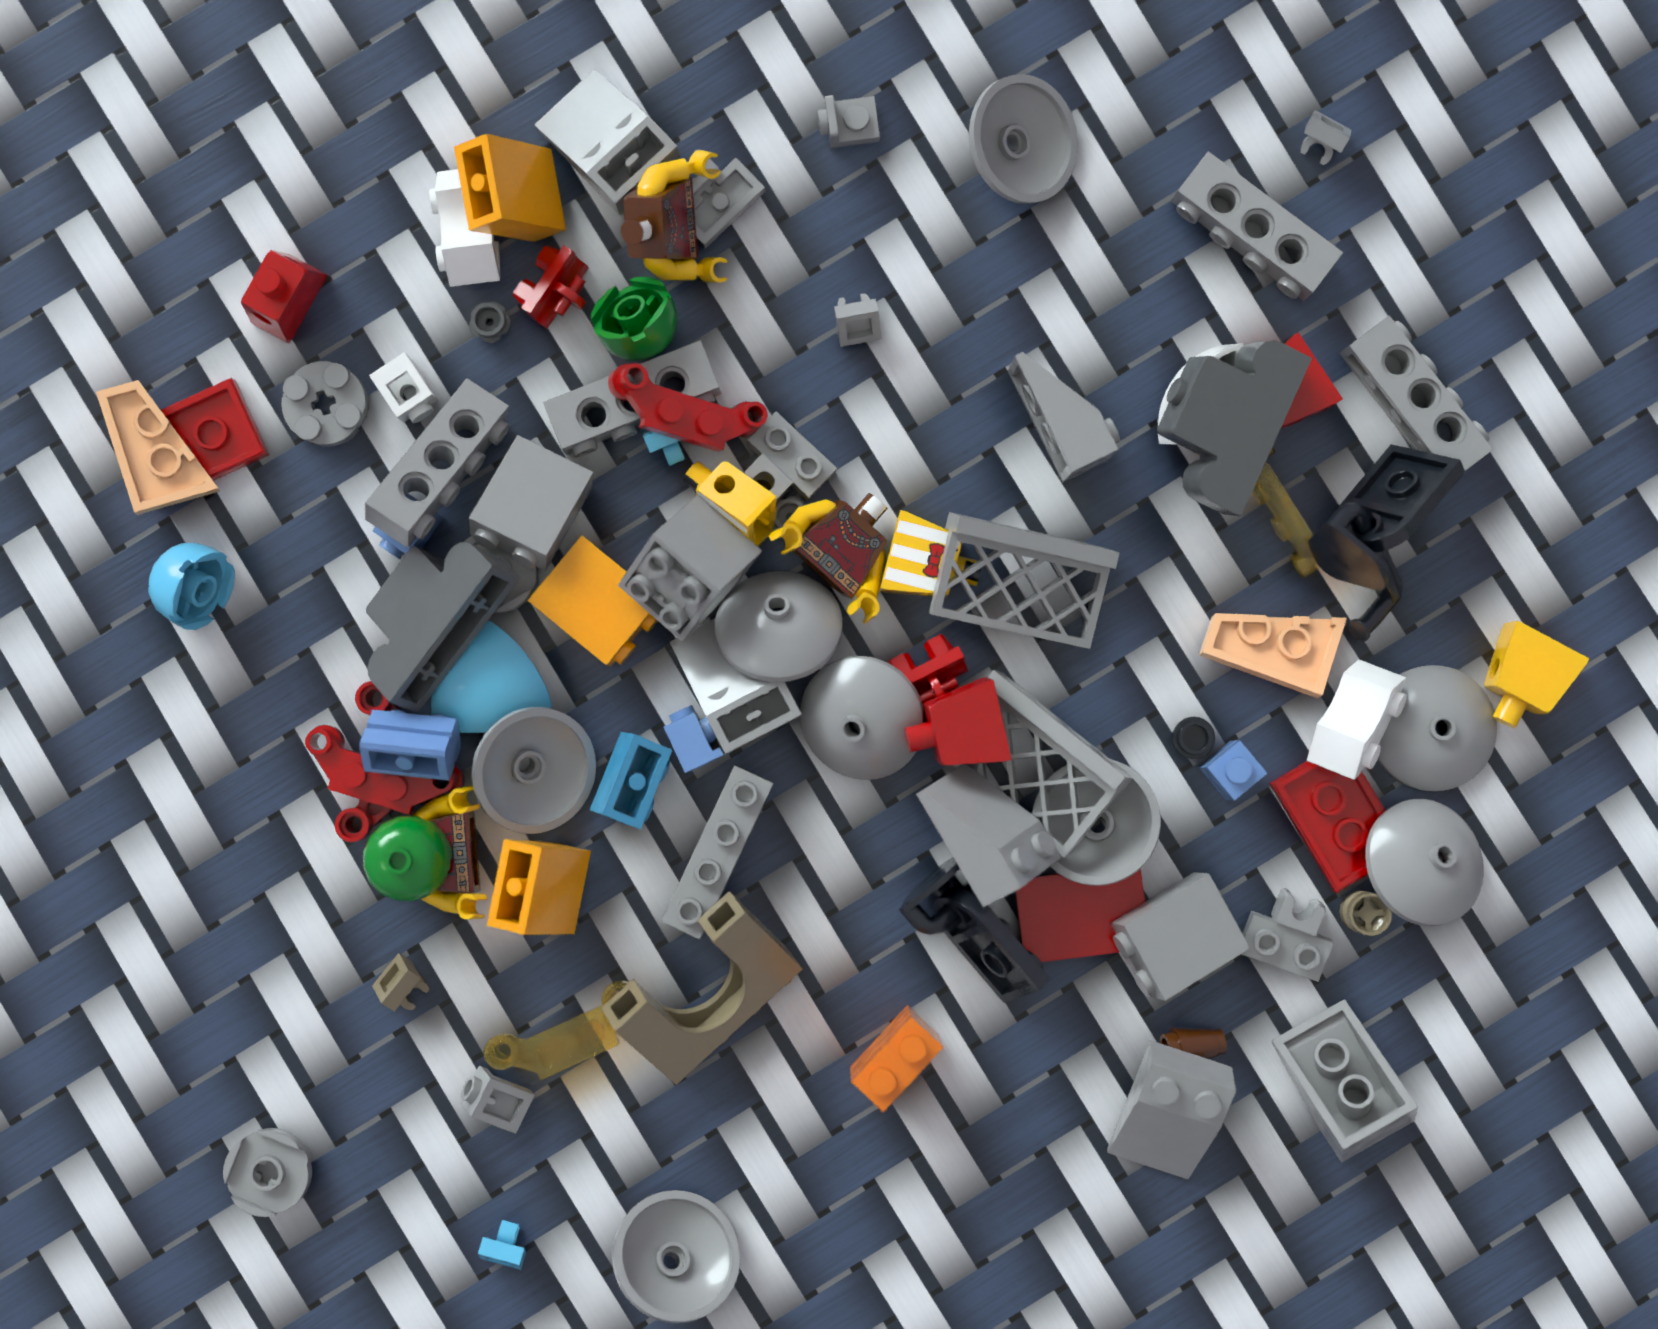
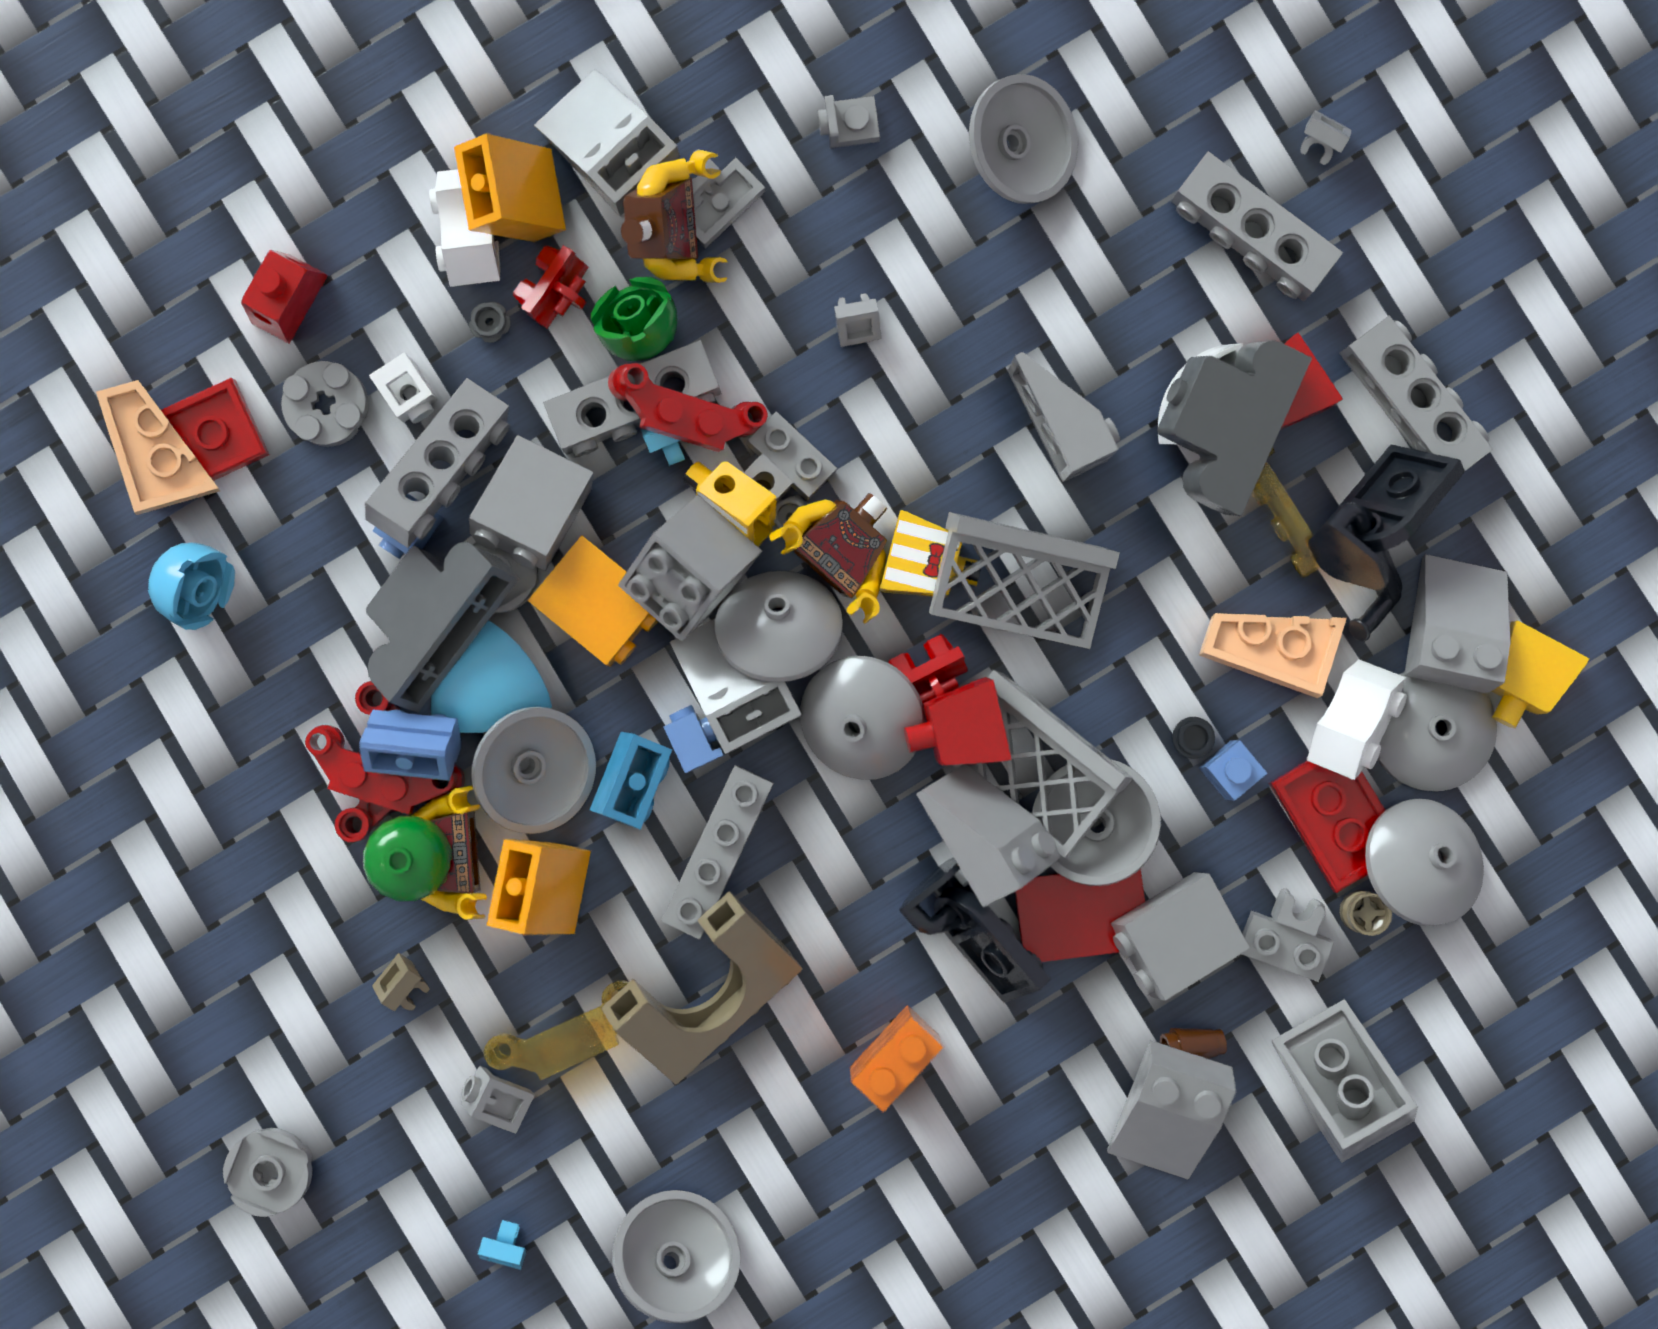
none -> light grey slope [1404,554,1510,694]

